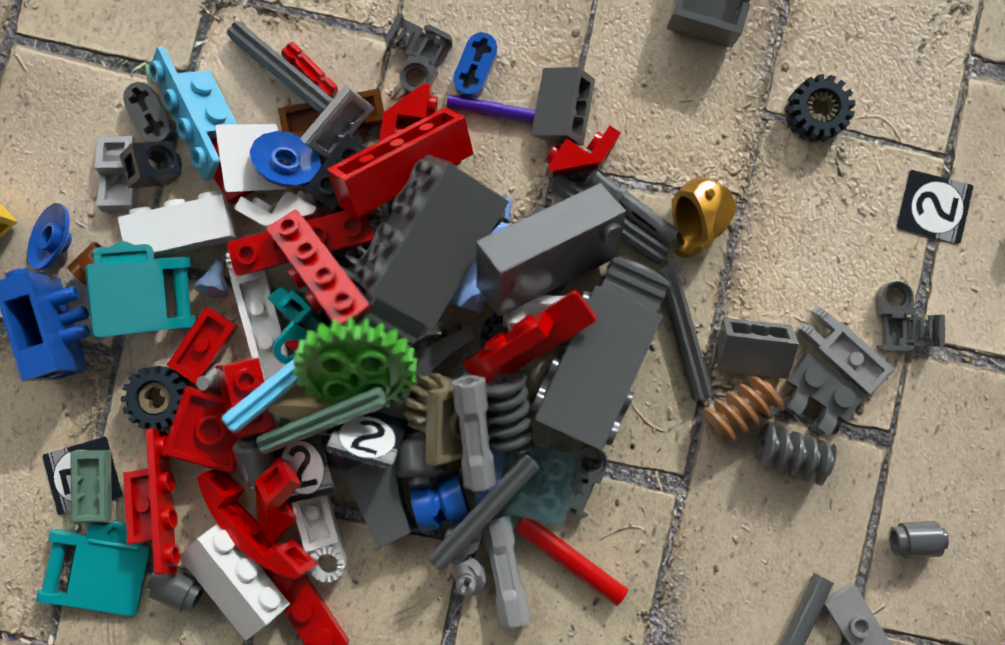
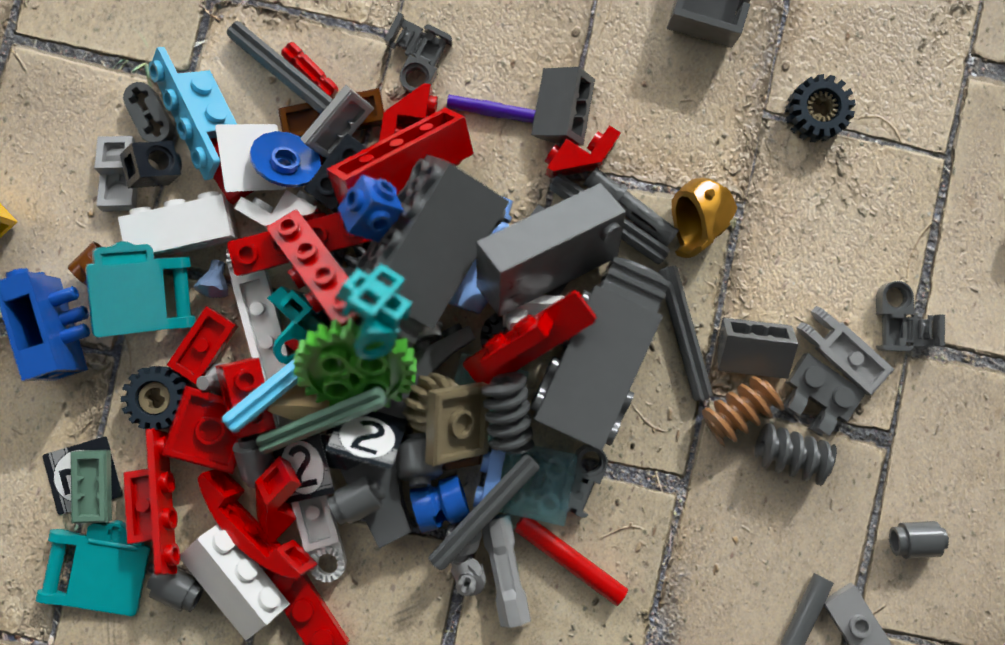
blue dish [27,203,72,270] -> none
light grey axle [452,375,496,491] -> none
blue beam [453,32,497,98] -> none
sticker [897,170,973,244] -> none
none -> dark grey brick [328,475,386,525]
none -> teal piece [336,264,412,360]
none -> blue brick [338,175,404,242]

